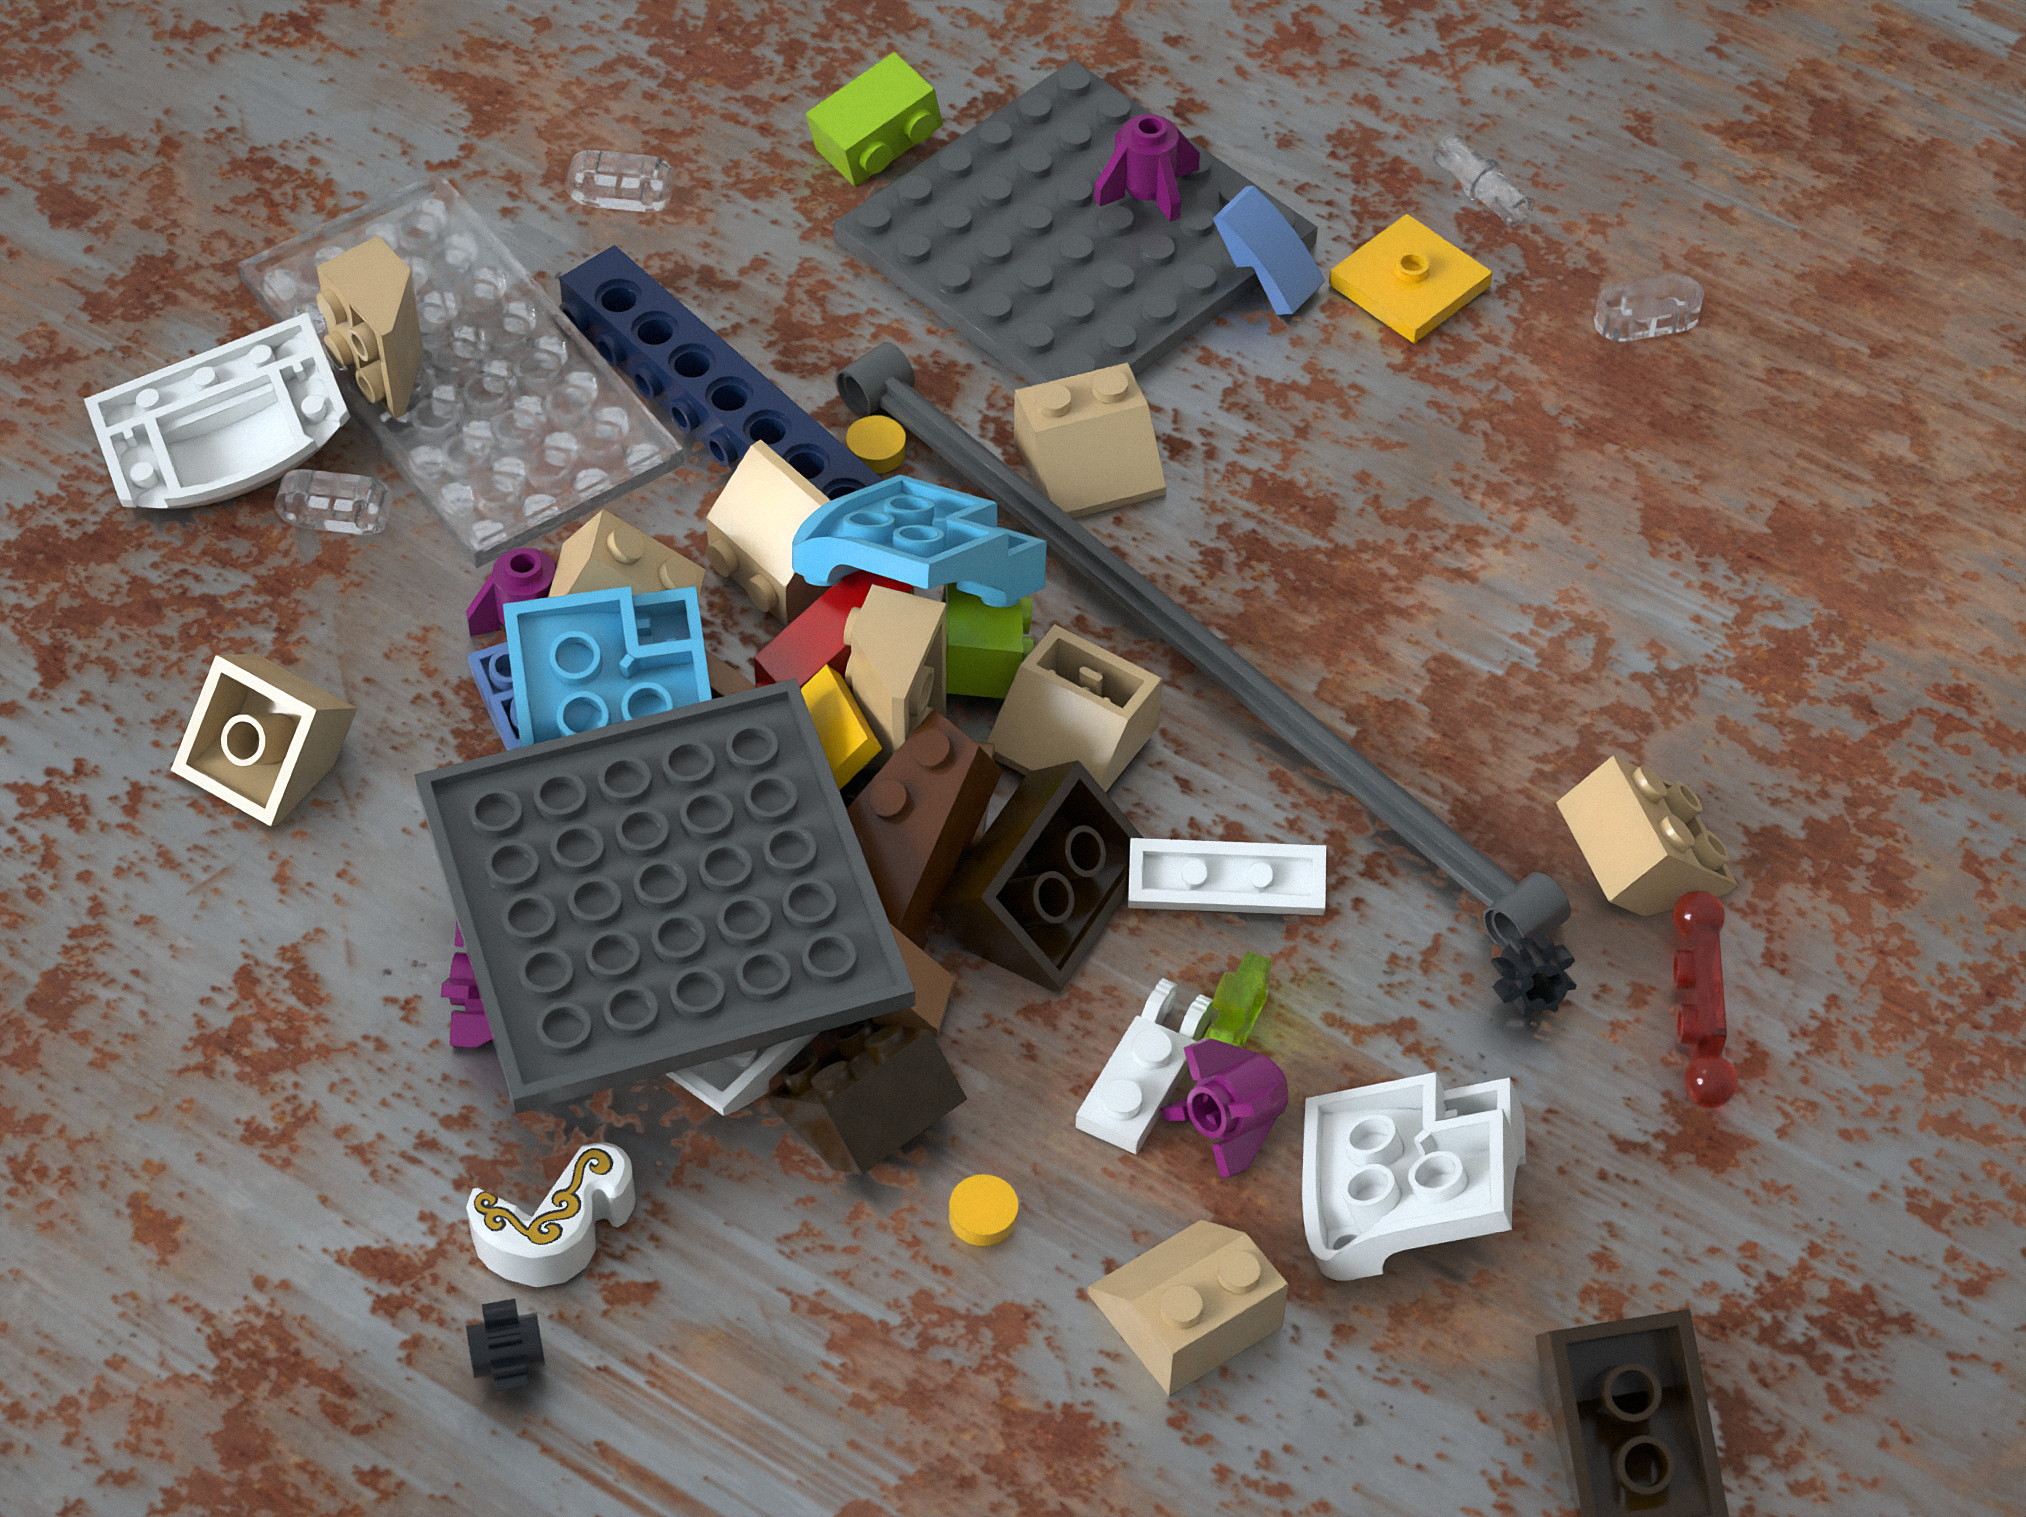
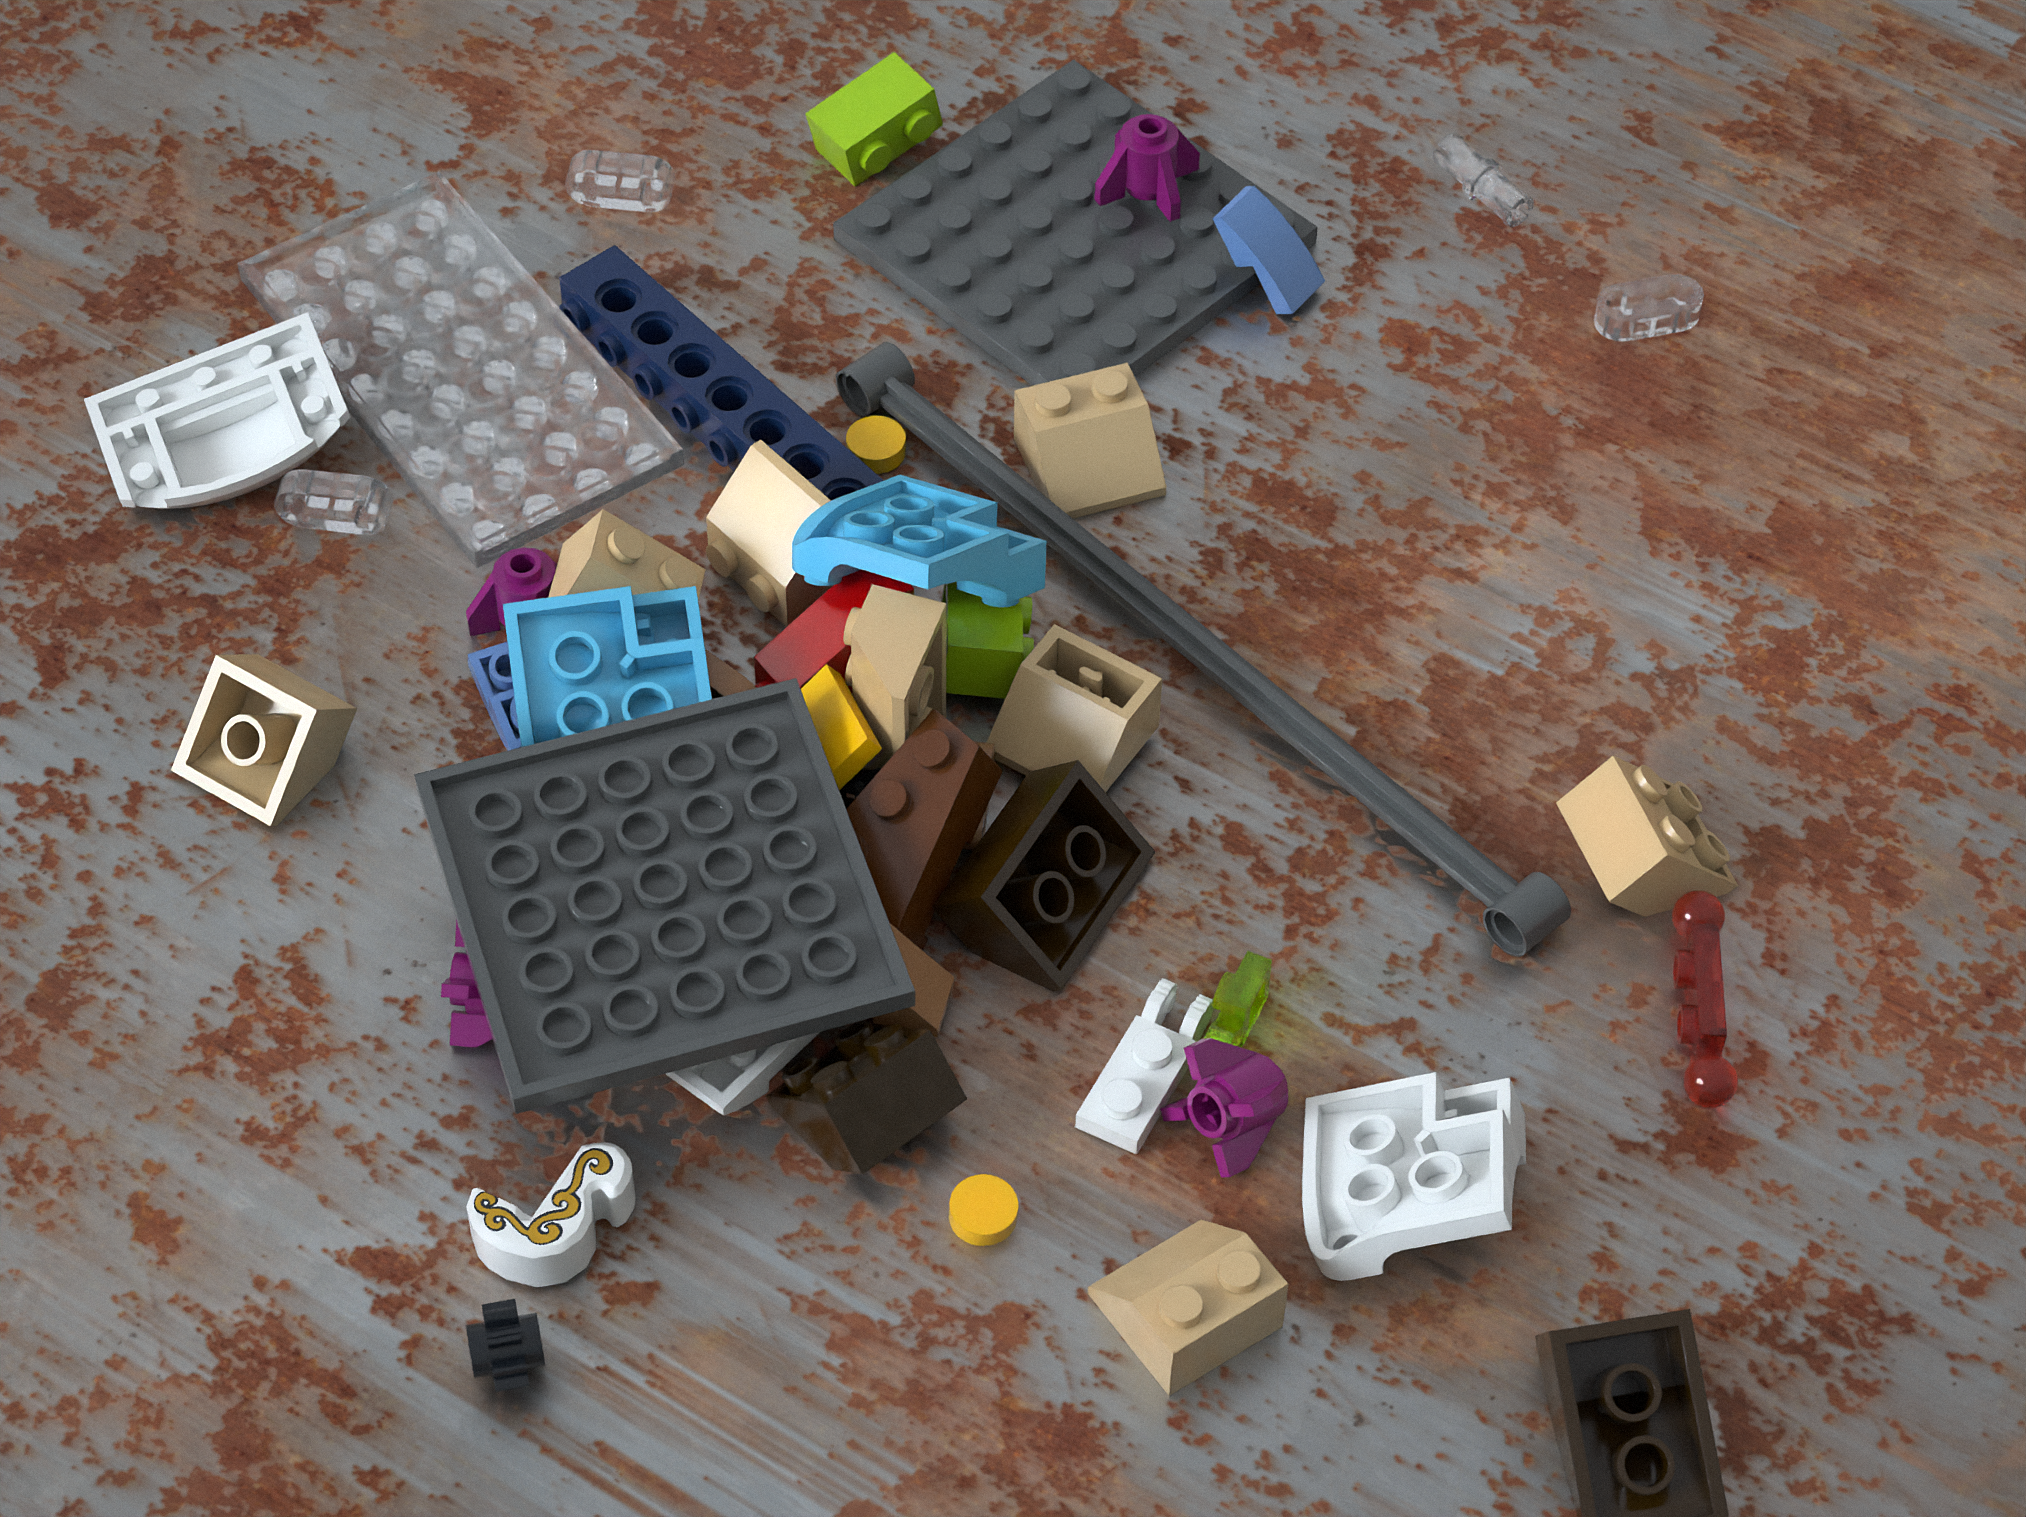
tan slope [316,235,423,419] -> none
white plate [1128,838,1326,915] -> none
yellow plate [1328,214,1493,344] -> none
black gear [1491,930,1577,1018] -> none

